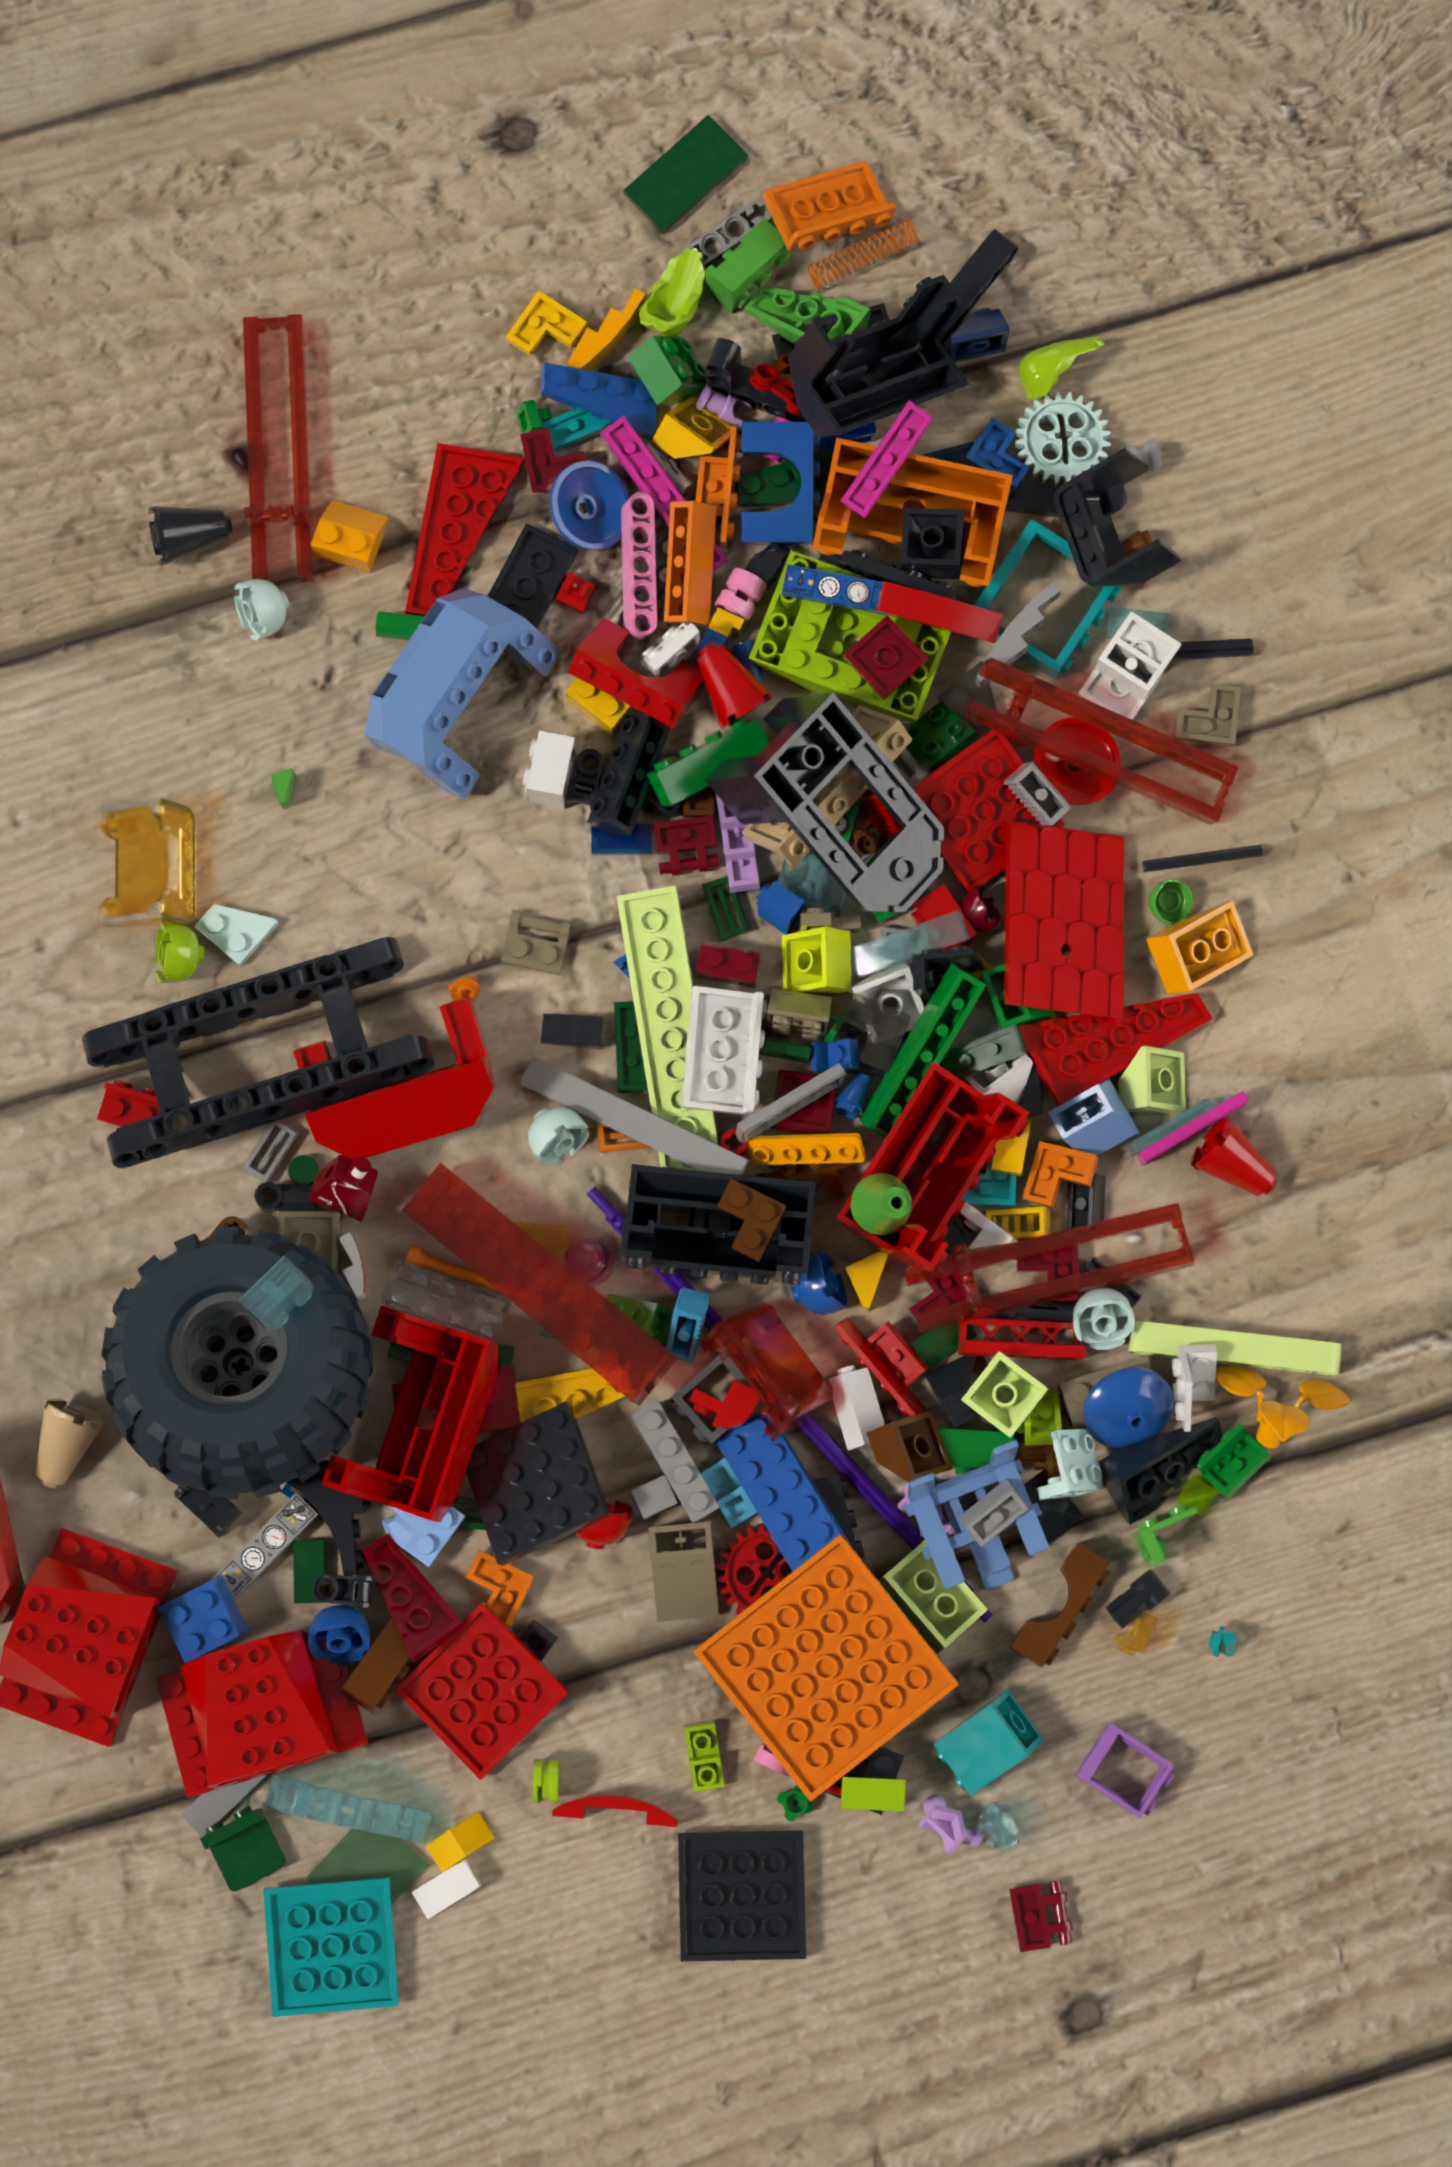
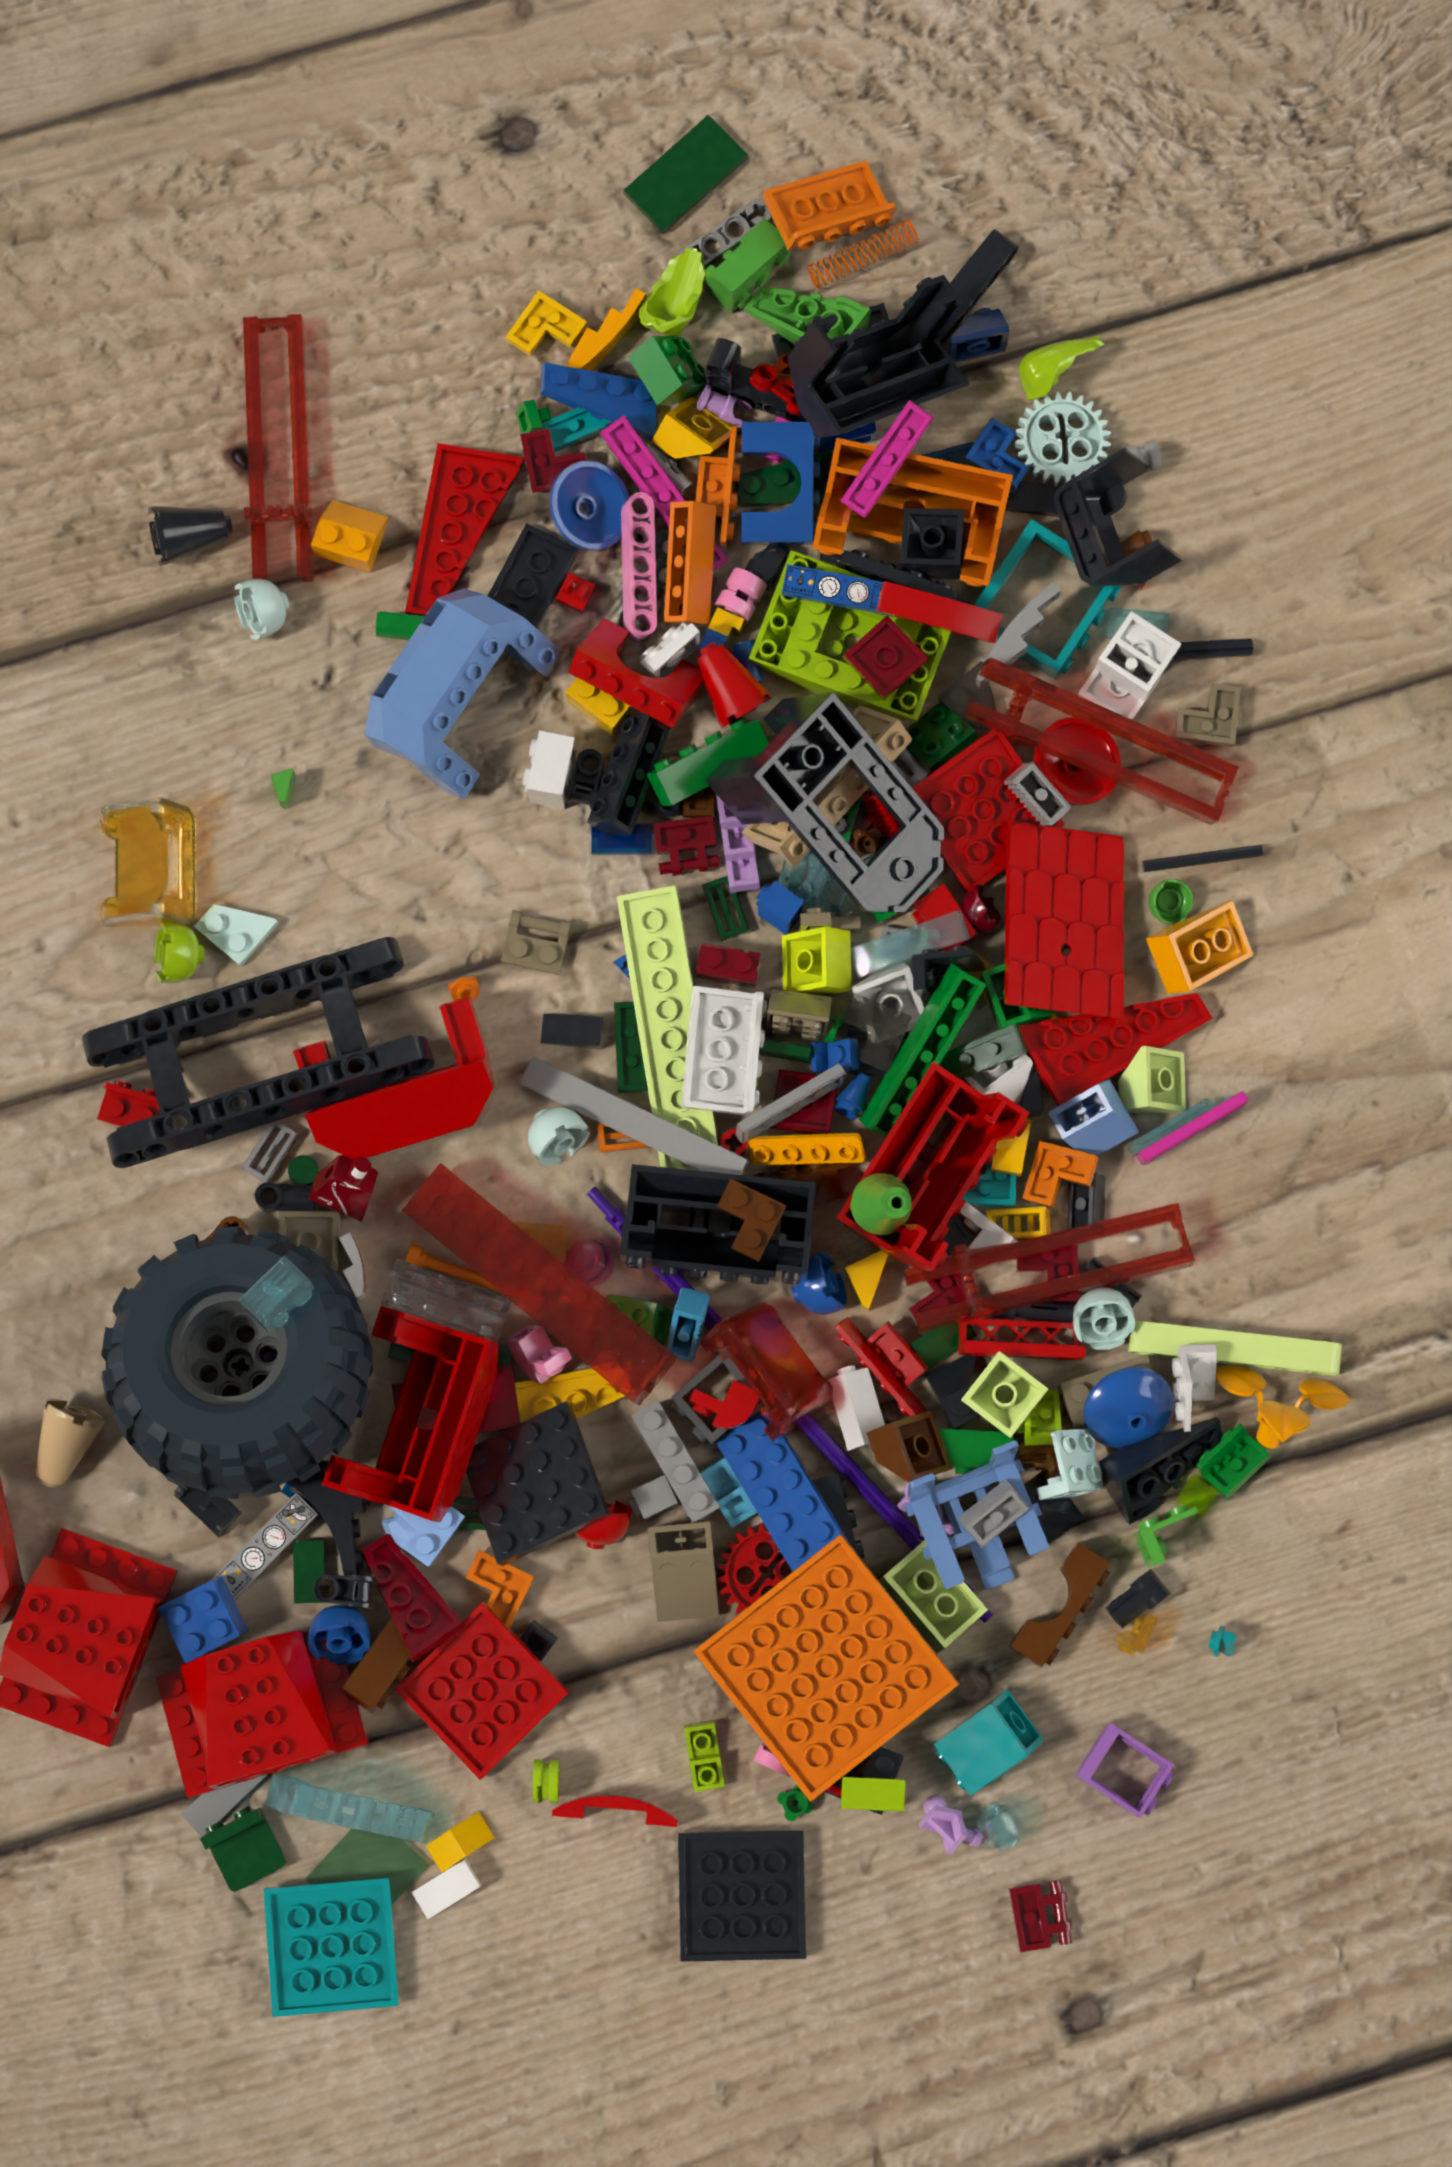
red cone [1190,1117,1277,1196] -> none
none -> bright pink brick [505,1325,572,1384]

